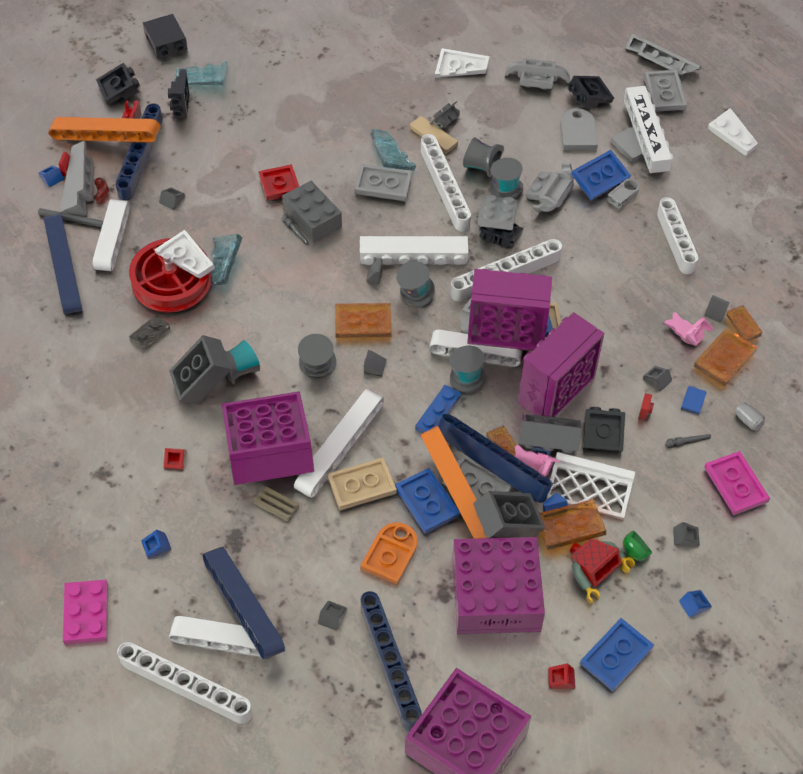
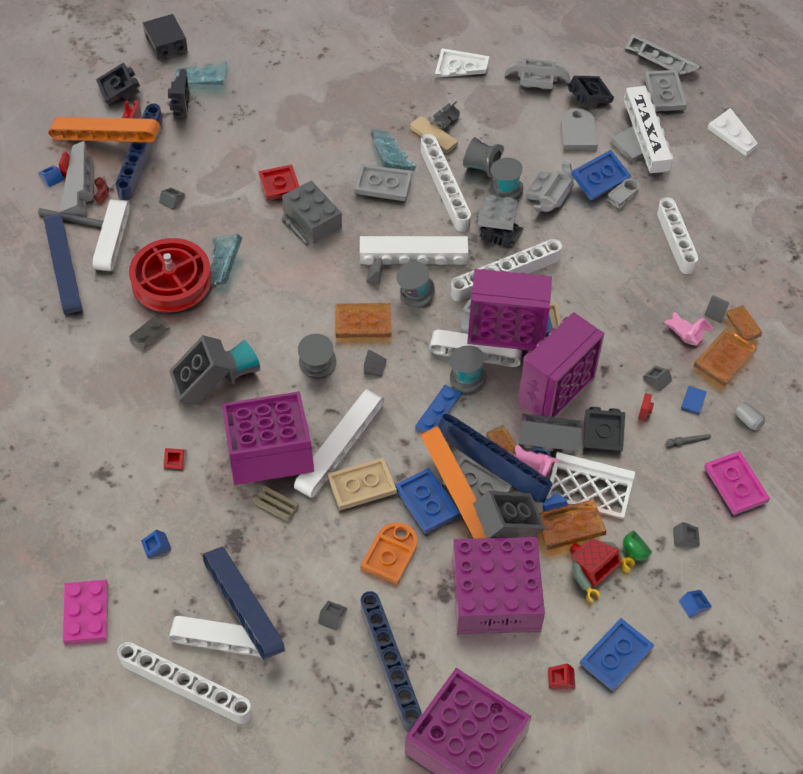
white wing [155,230,215,278] -> none

